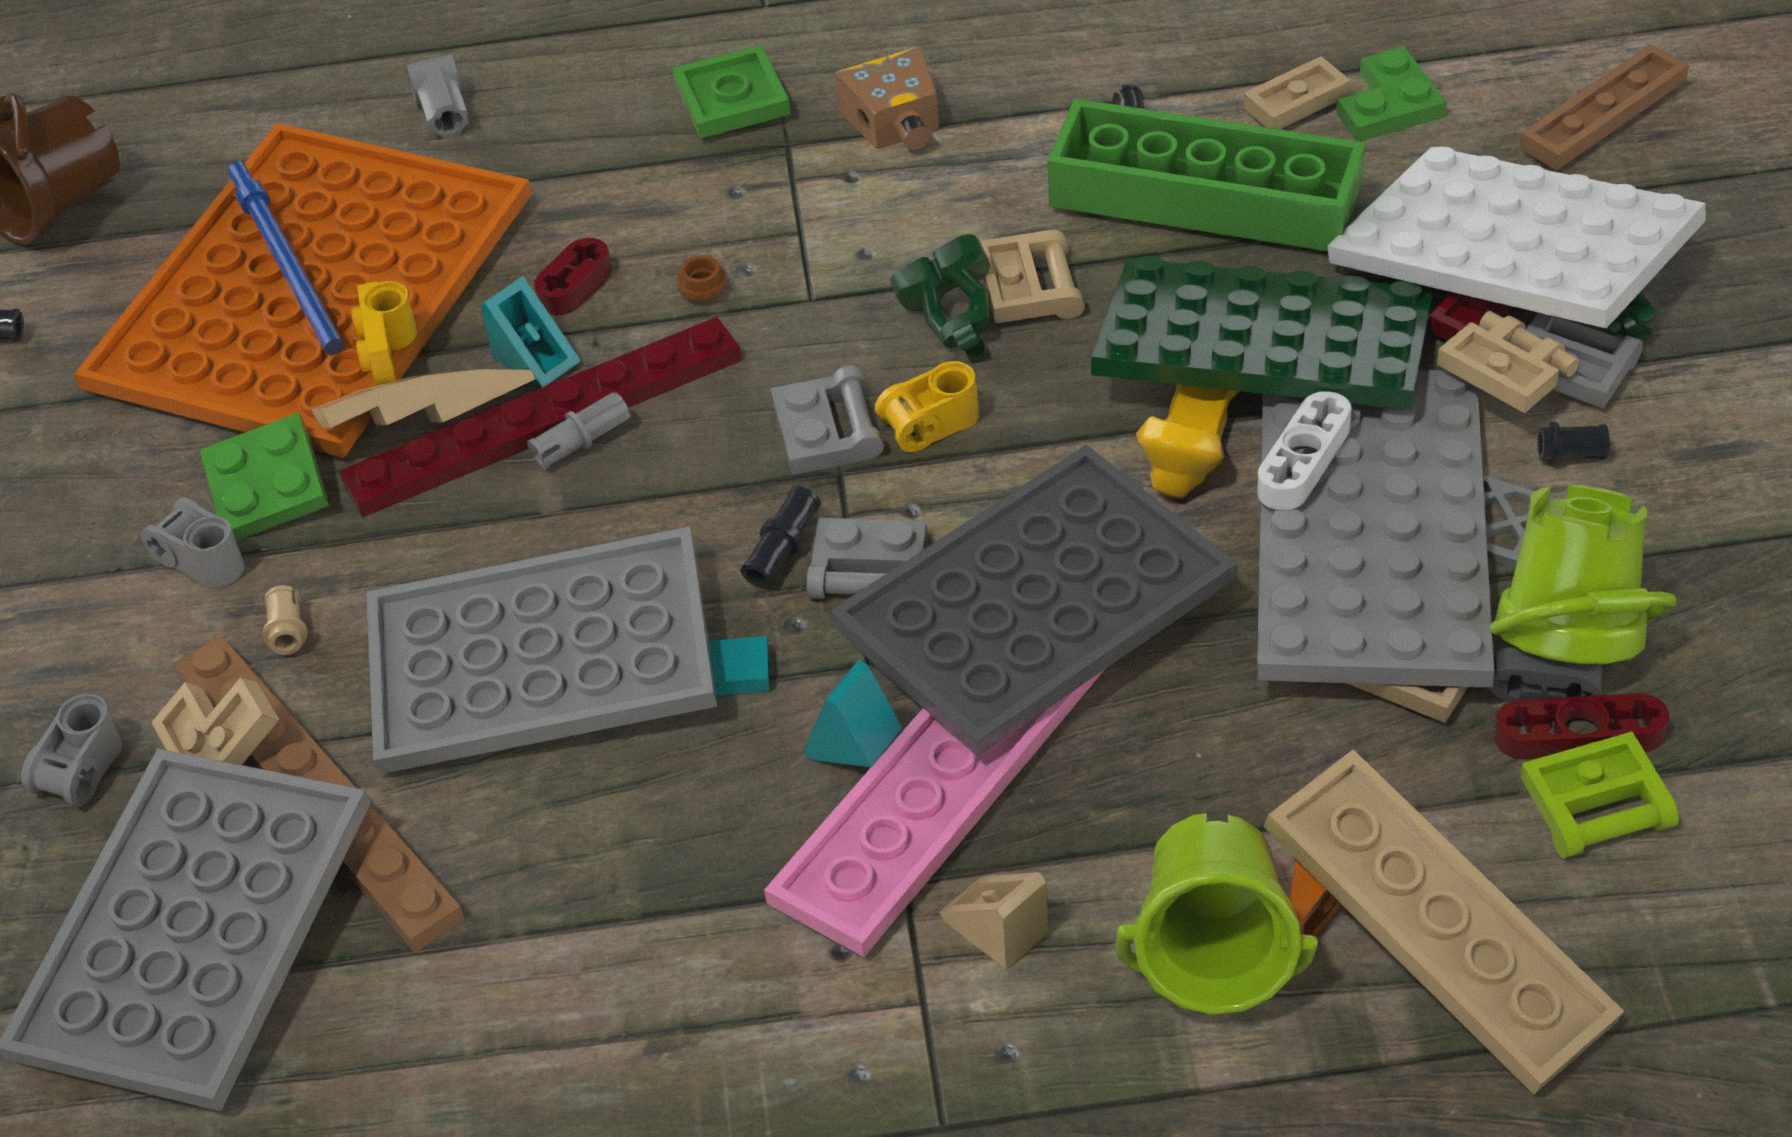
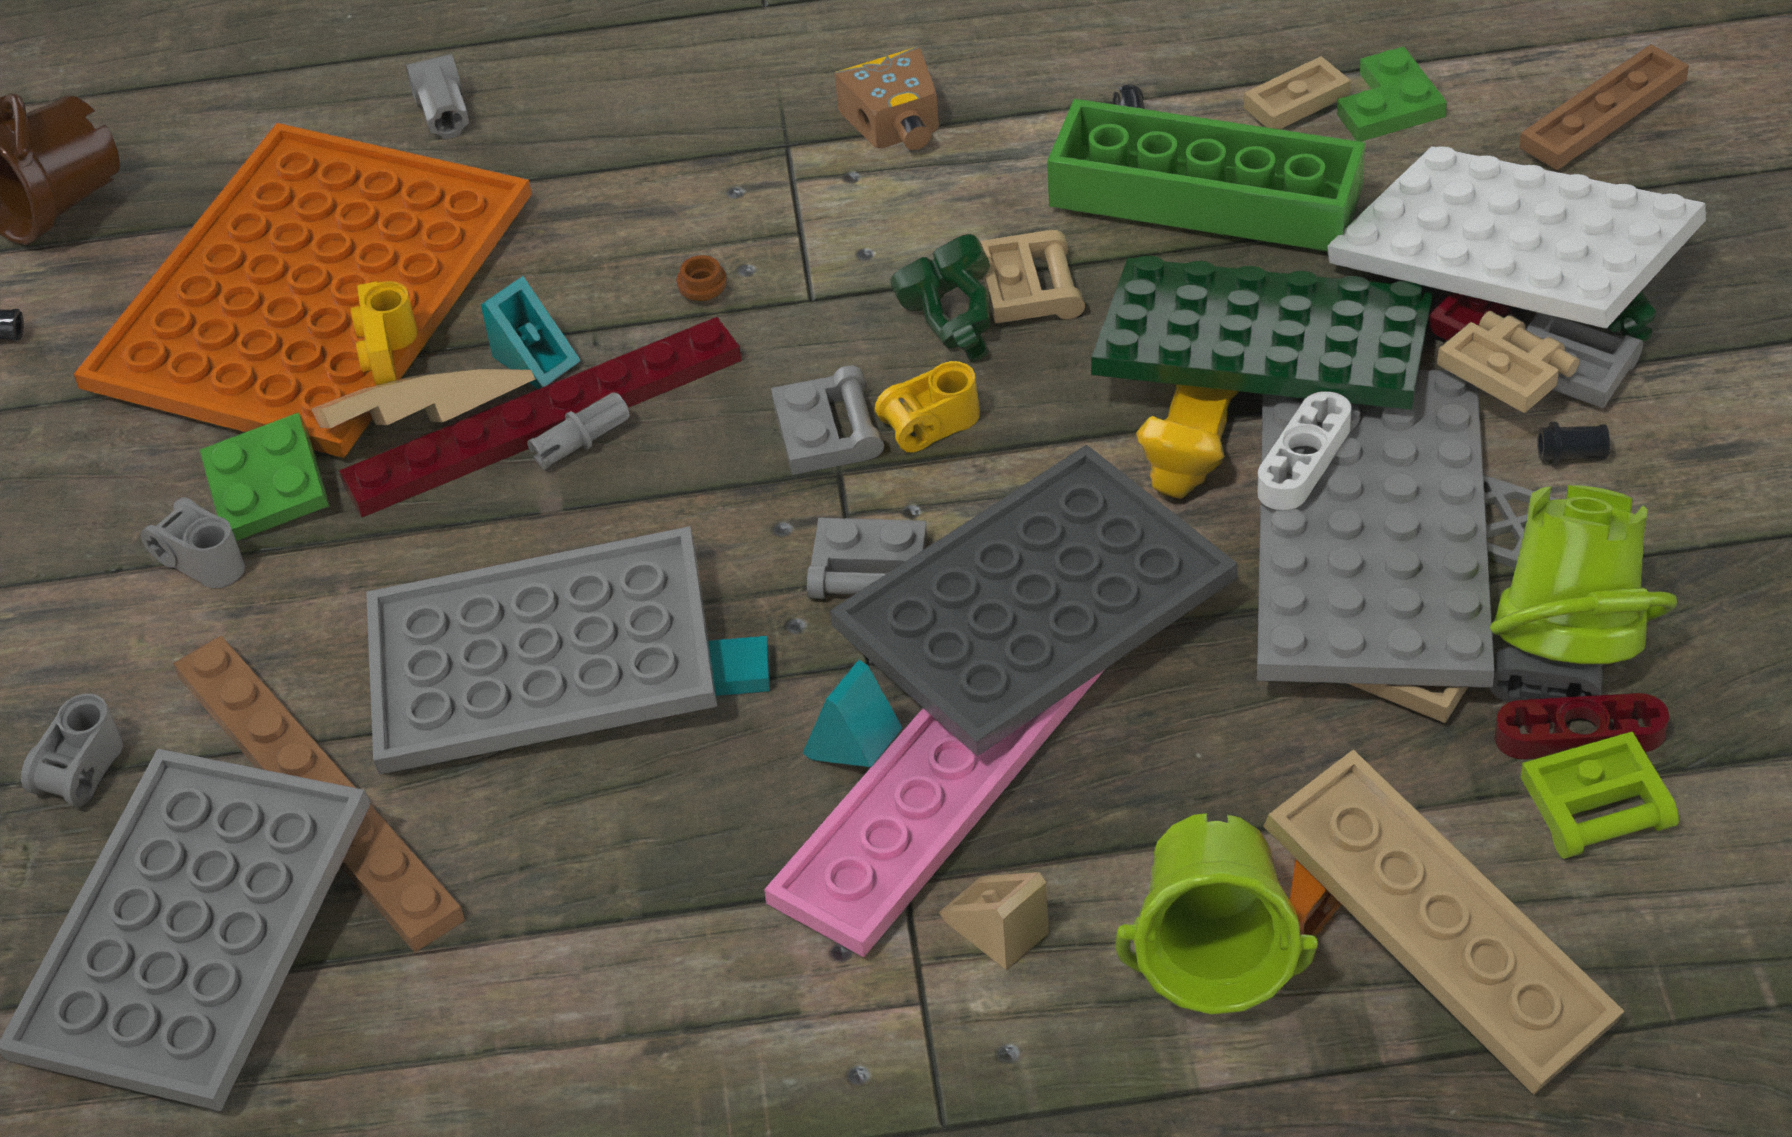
tan plate [151,677,279,765] -> none
blue bar [228,161,344,355] -> none
tan pin [262,585,308,655] -> none
dark red beam [534,238,612,316] -> none
bright green plate [672,45,791,139] -> none
black pin [740,485,821,589] -> none

